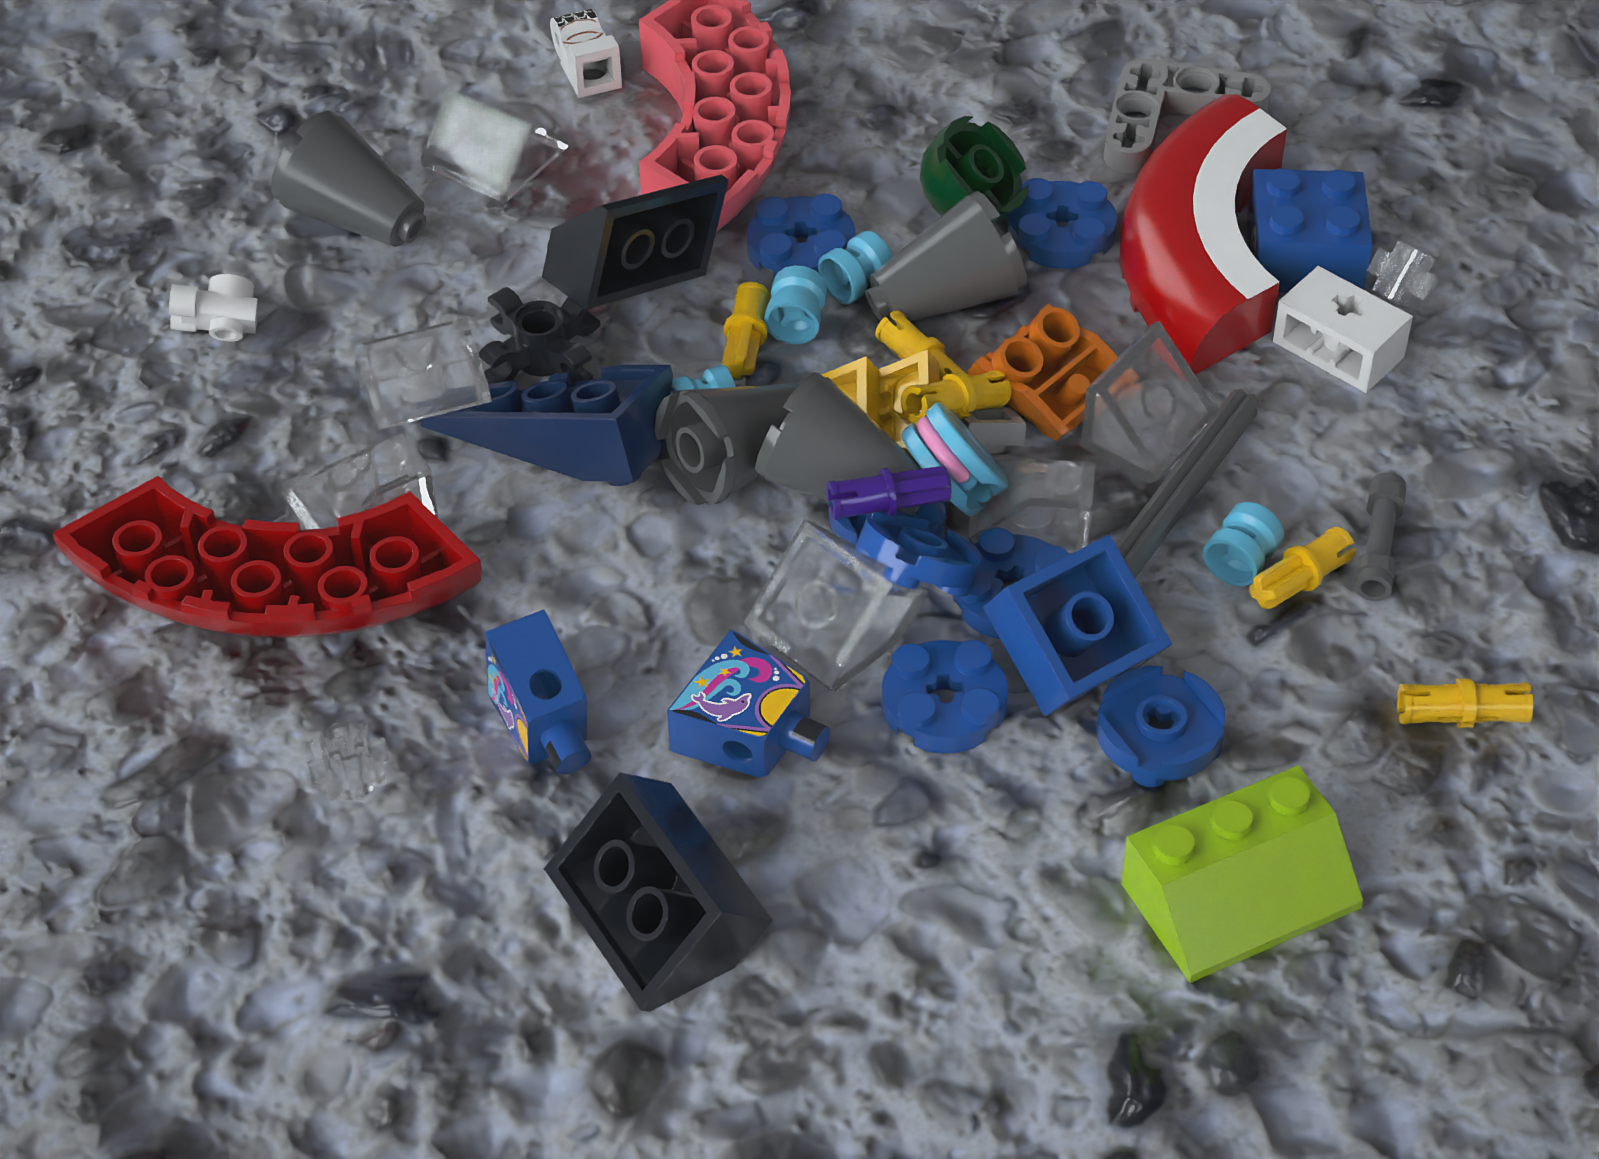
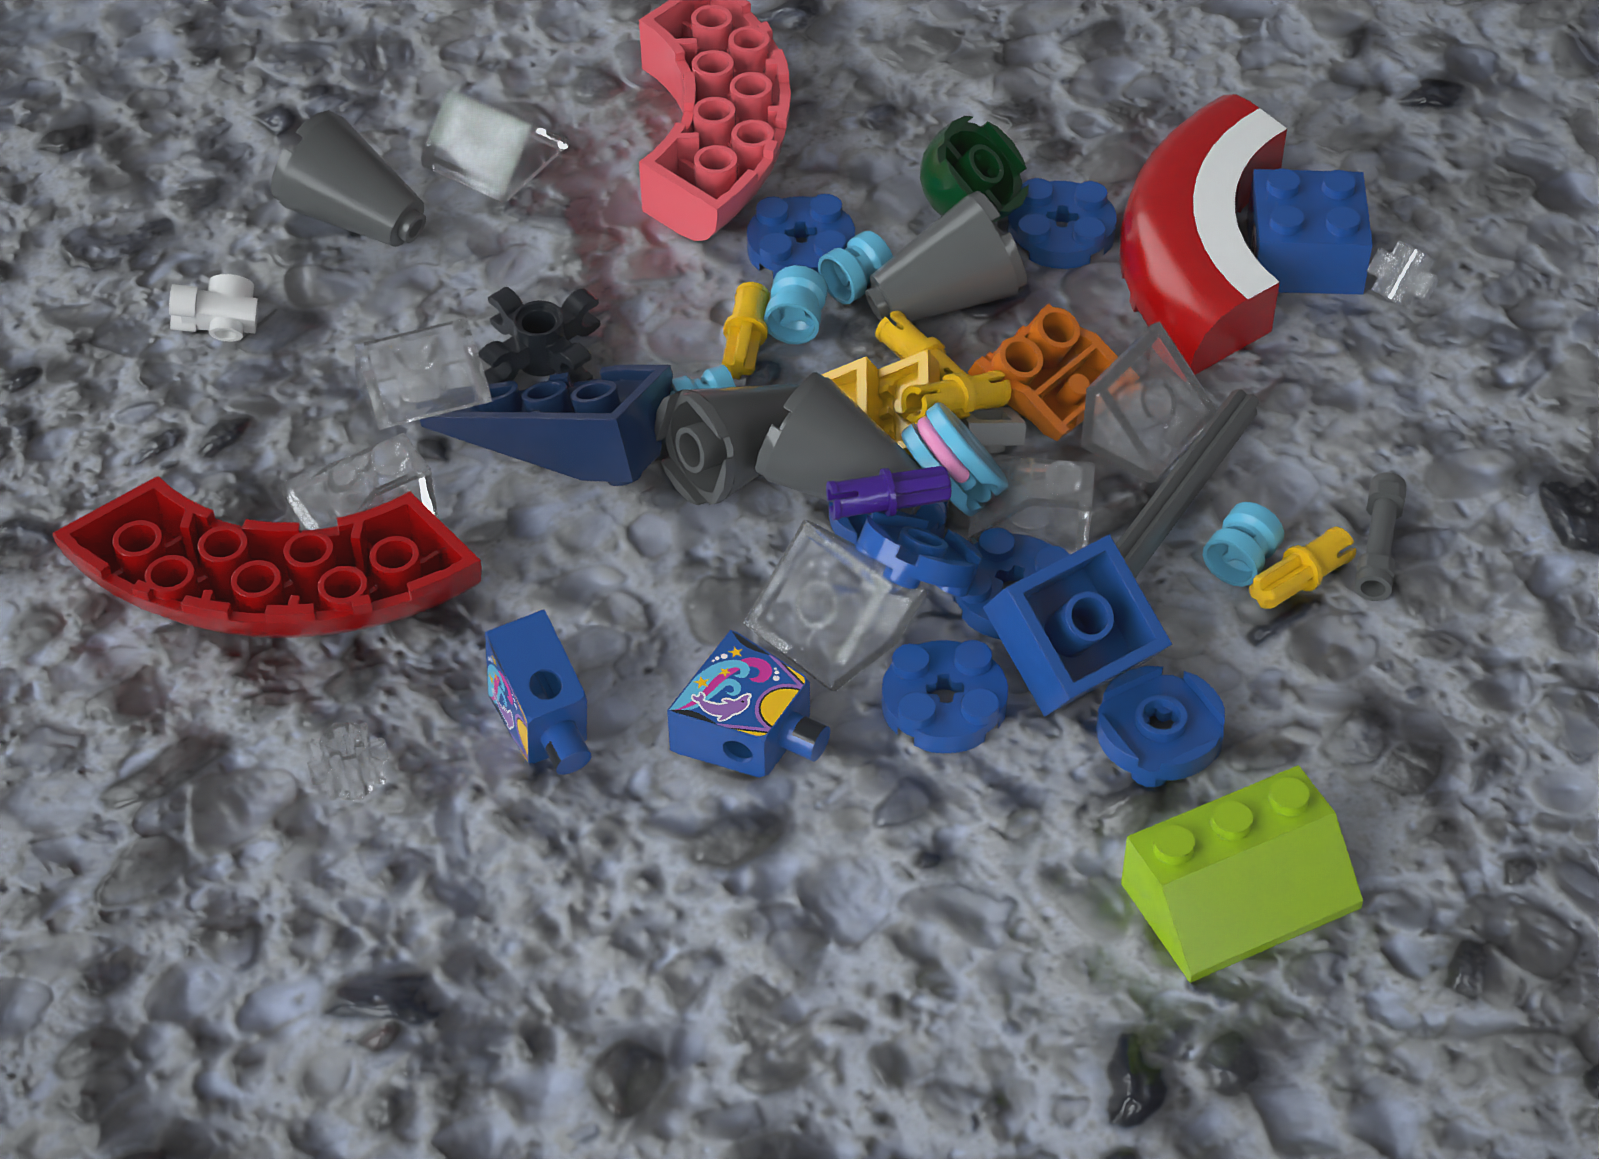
black slope [542,174,729,310] -> none
black slope [544,772,773,1012] -> none
white leg [550,9,622,98] -> none
light grey beam [1103,59,1272,173] -> none
white brick [1273,266,1413,393] -> none
yellow pin [1397,678,1533,728] -> none

